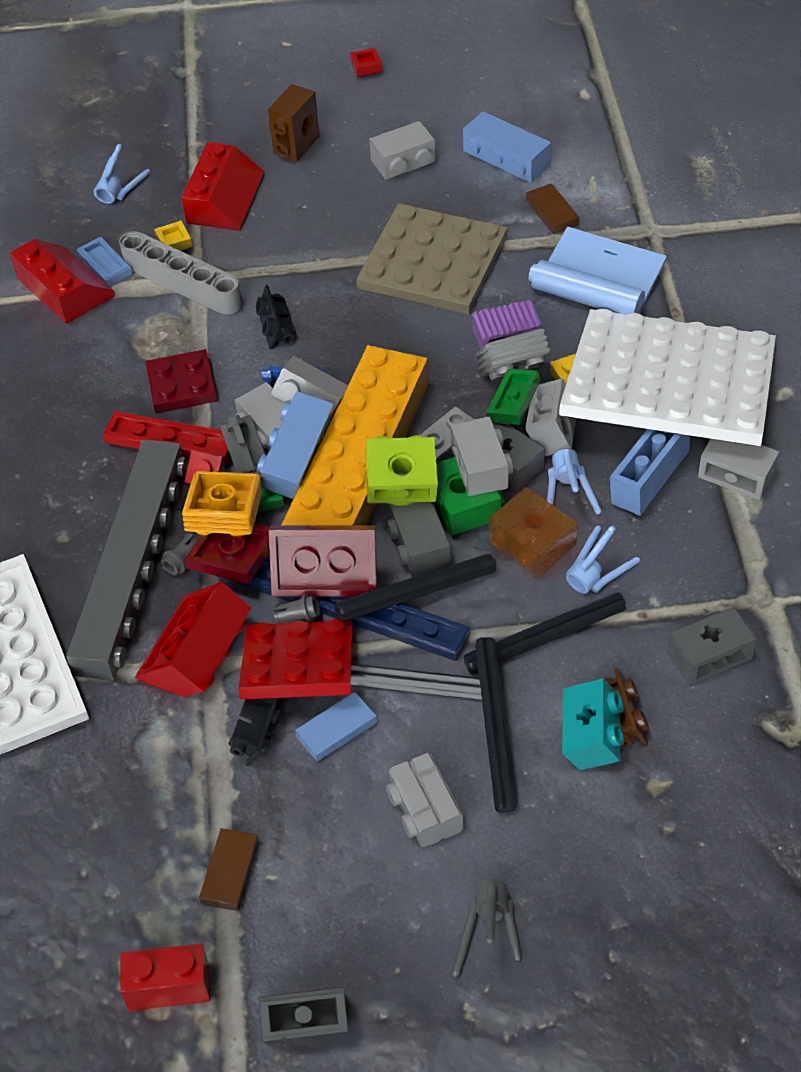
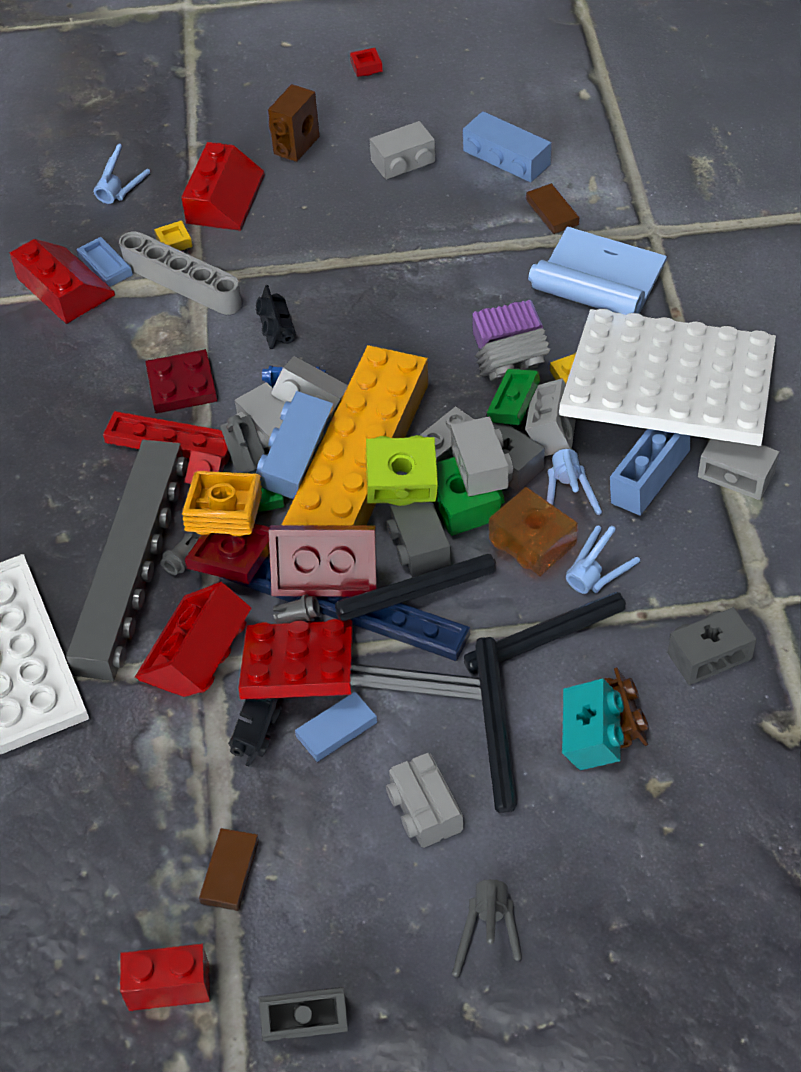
dark tan plate [356,203,507,315] -> none

